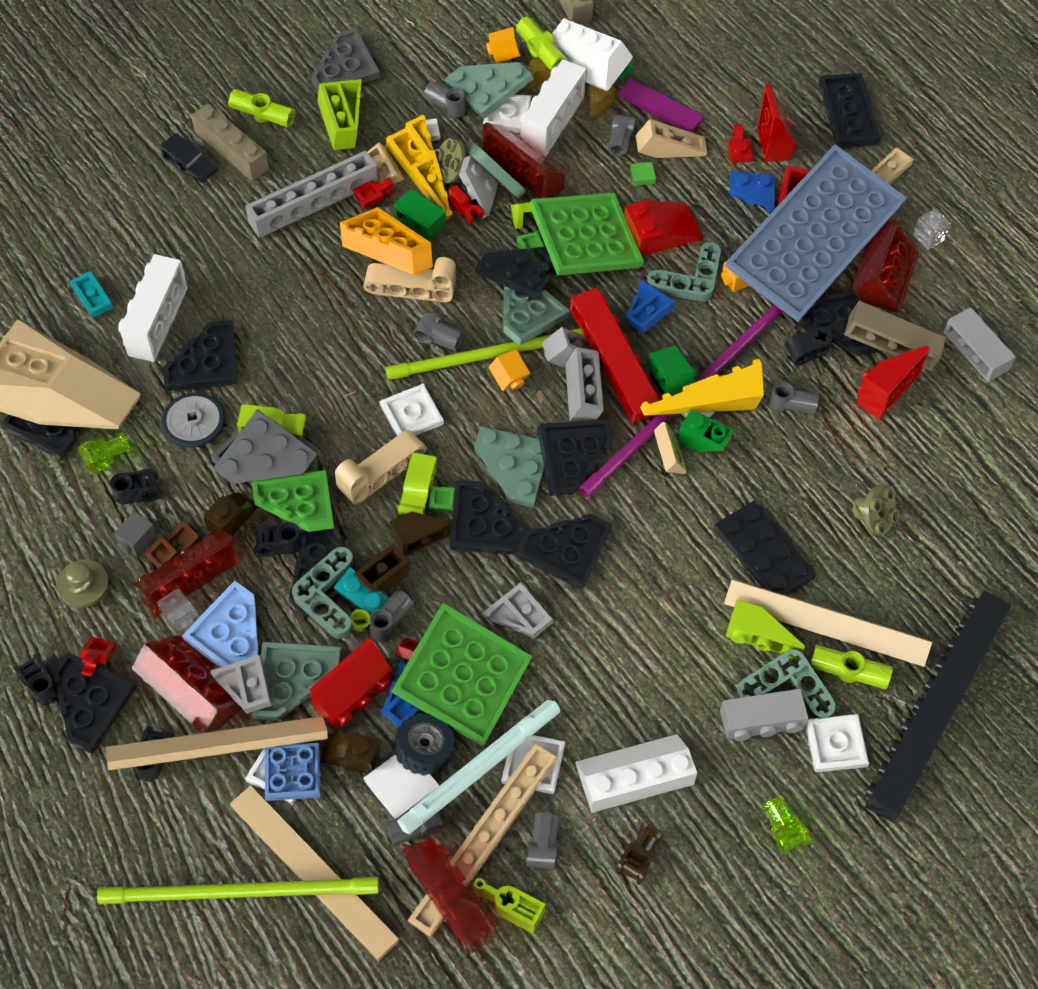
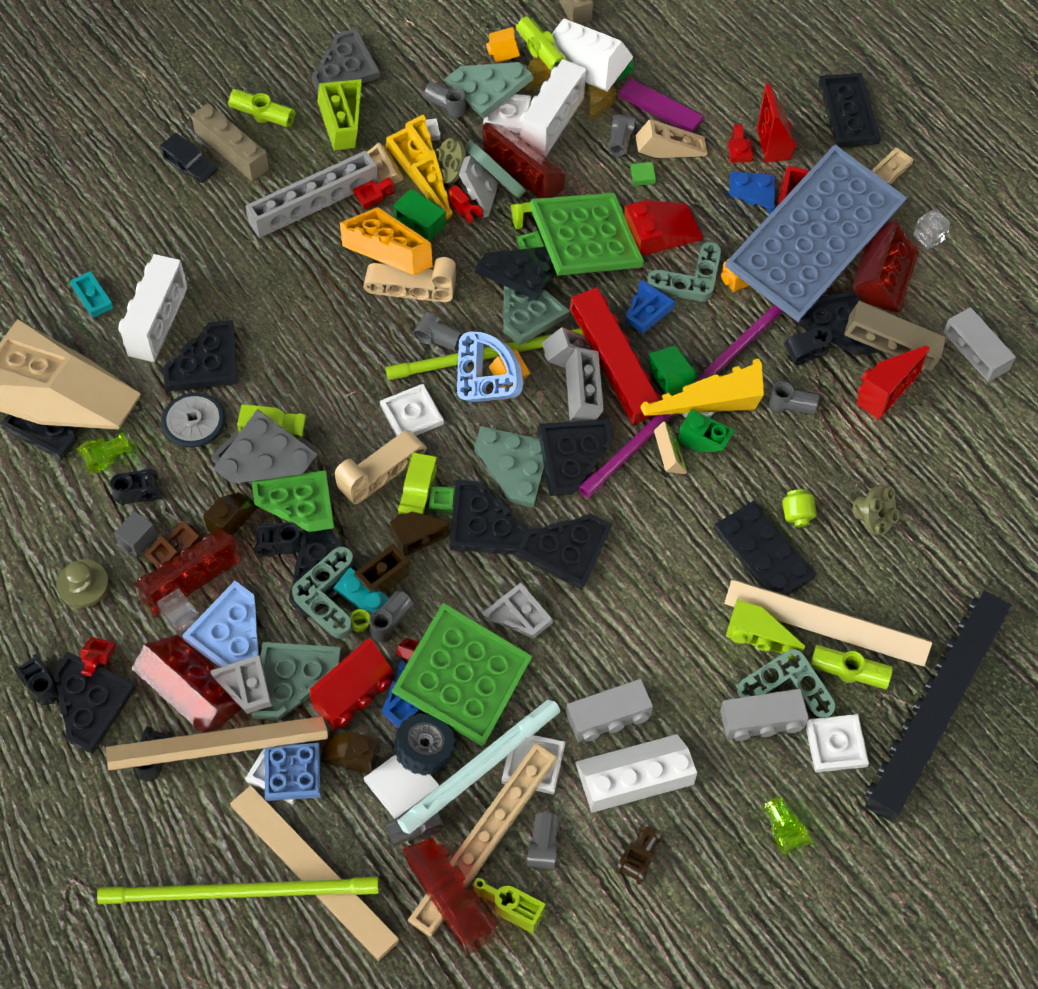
none -> light blue beam [457,332,523,402]
none -> light grey brick [566,679,653,742]
none -> lime head [782,489,817,527]

